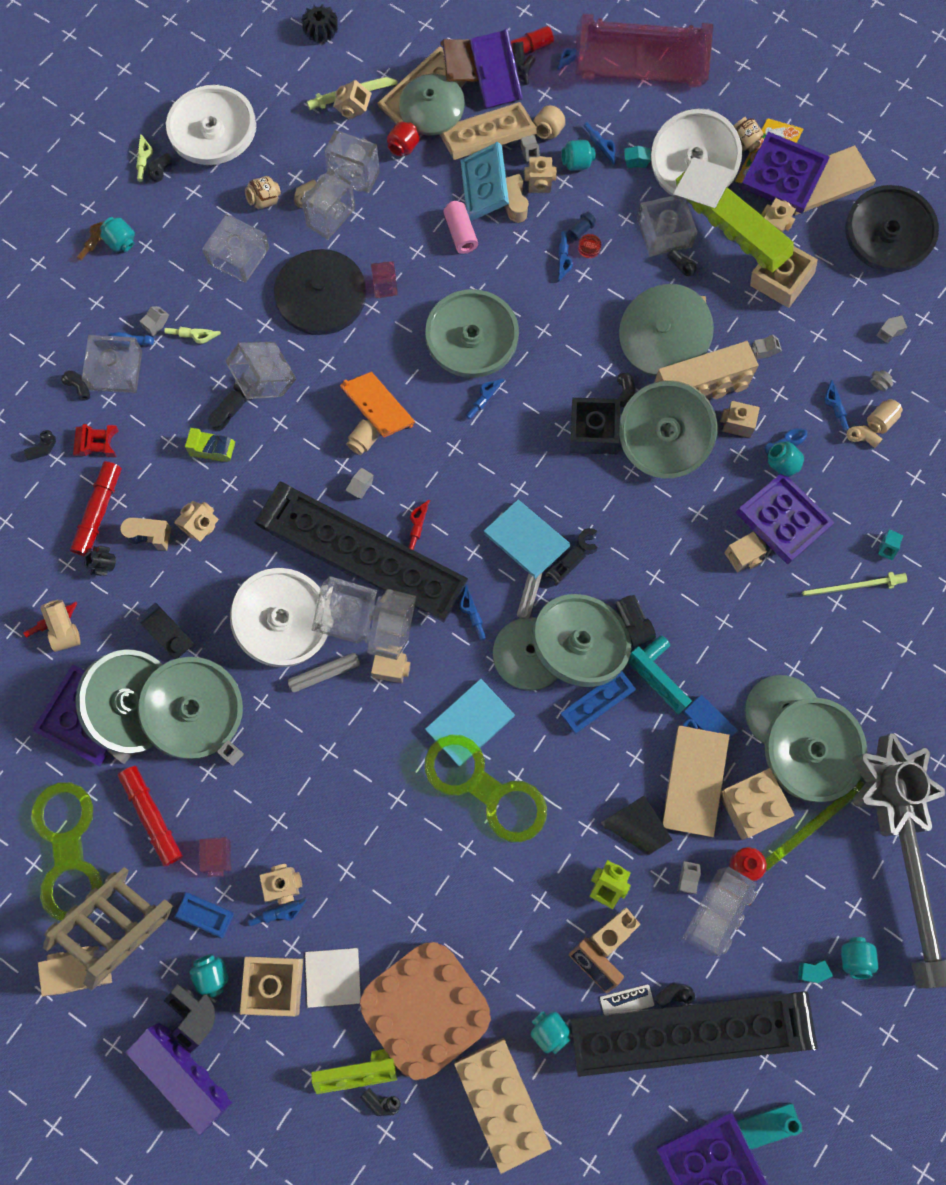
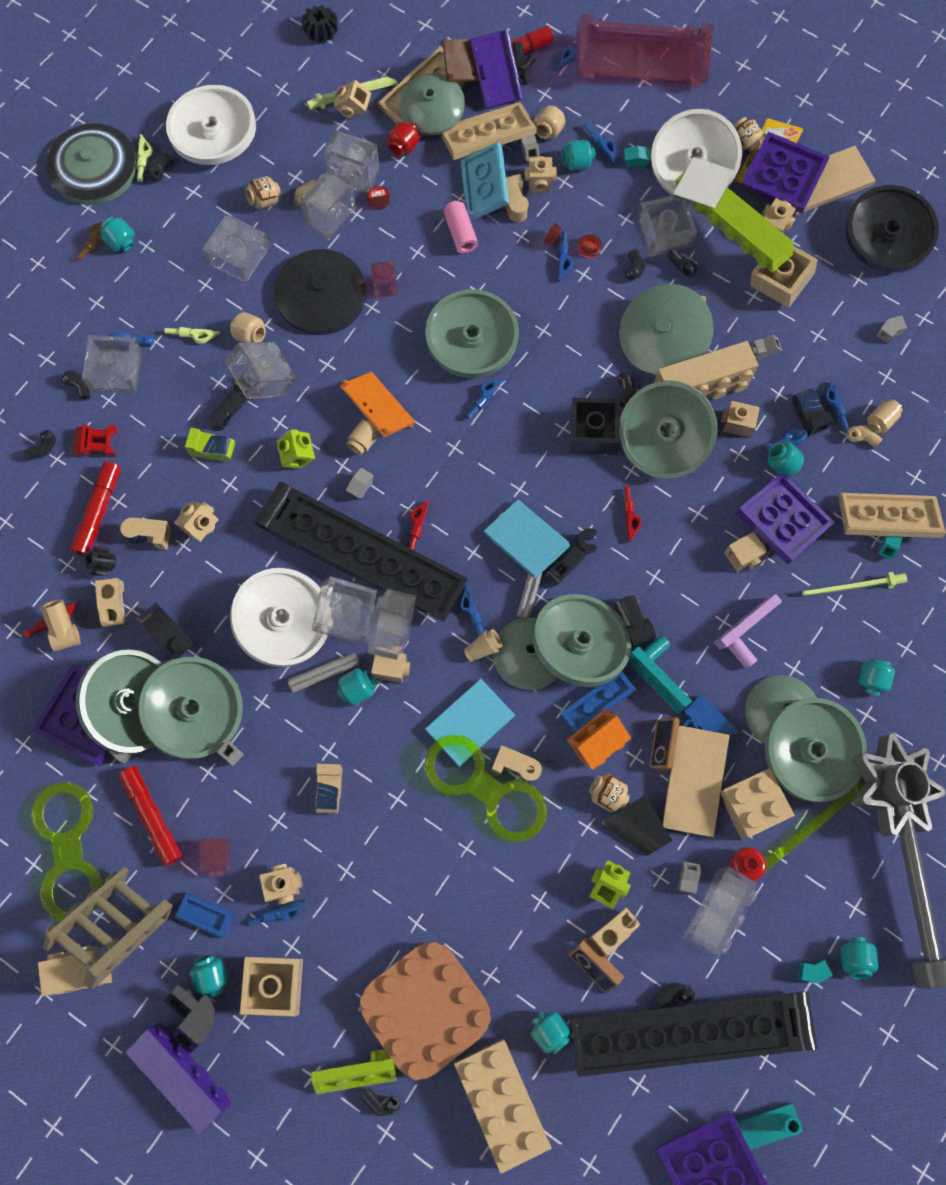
light grey piece [140,306,169,336] -> none
white sticker [305,948,361,1008] -> none
dark blue pin [568,212,596,241] -> none
white sticker [600,985,654,1015] -> none
light grey plate [870,370,893,391] -> none
none -> dish [46,123,137,205]
none -> tan leg [95,578,125,627]
none -> tan head [230,312,266,346]
none -> lime brick [276,429,315,469]
none -> leg [316,764,343,814]
none -> teal head [337,668,376,706]
none -> tile [367,186,390,210]
none -> tan cone [464,629,503,662]
none -> tan leg [491,745,542,783]
none -> clear red tile [543,223,562,247]
none -> orange brick [567,708,631,770]
none -> tan head [589,774,629,812]
none -> red hand [623,486,642,543]
none -> black arm [625,249,645,281]
none -> slope [650,718,680,772]
none -> lavender piece [714,594,782,669]
none -> black leg [792,389,834,437]
none -> tan tile [838,493,946,538]
none -> teal head [858,658,895,696]

